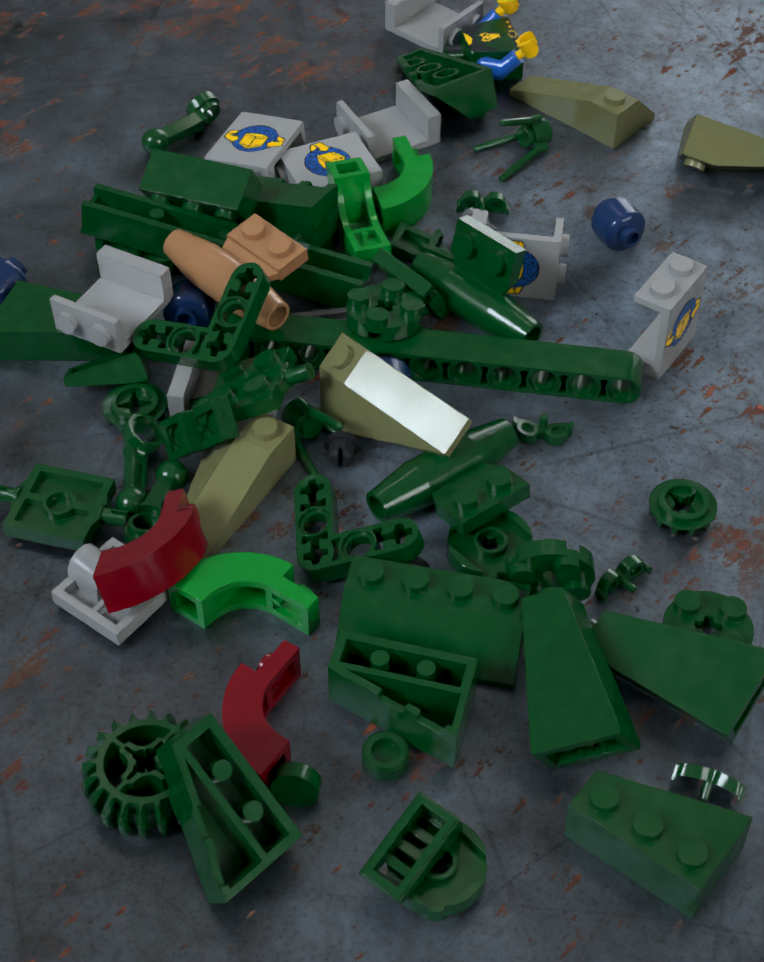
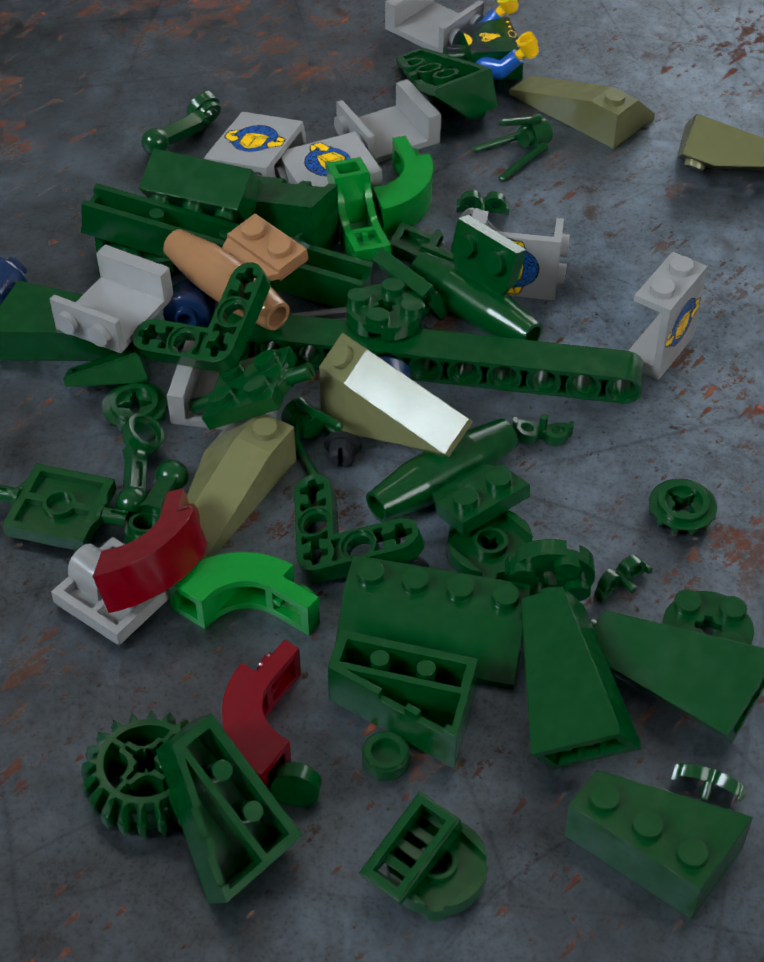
dark green slope [159,396,240,460] -> none
dark blue head [591,197,646,251] -> none

